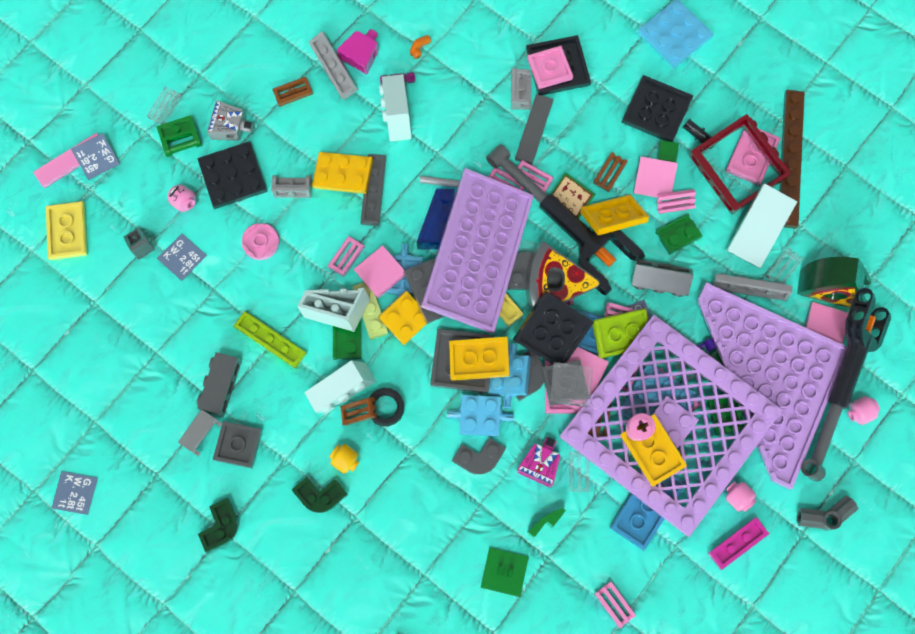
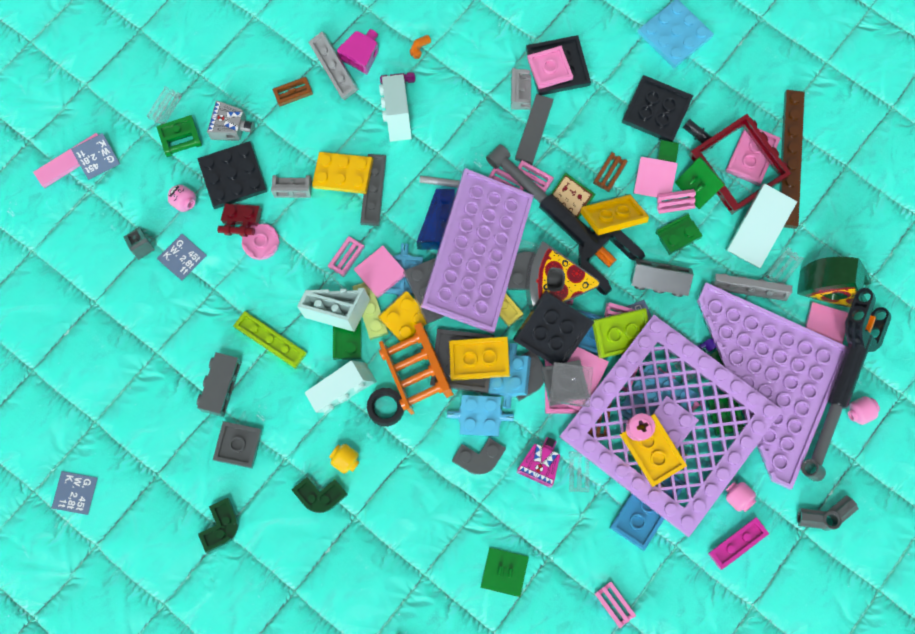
light yellow tile [46,201,88,260] -> none
light grey hinge [178,409,222,456] -> none
dark orange tile [340,397,377,426] -> none
green slope [527,508,566,539] -> none
none -> dark red plate [217,204,262,237]
none -> orange fence [379,322,454,415]
none -> green piece [675,157,725,209]

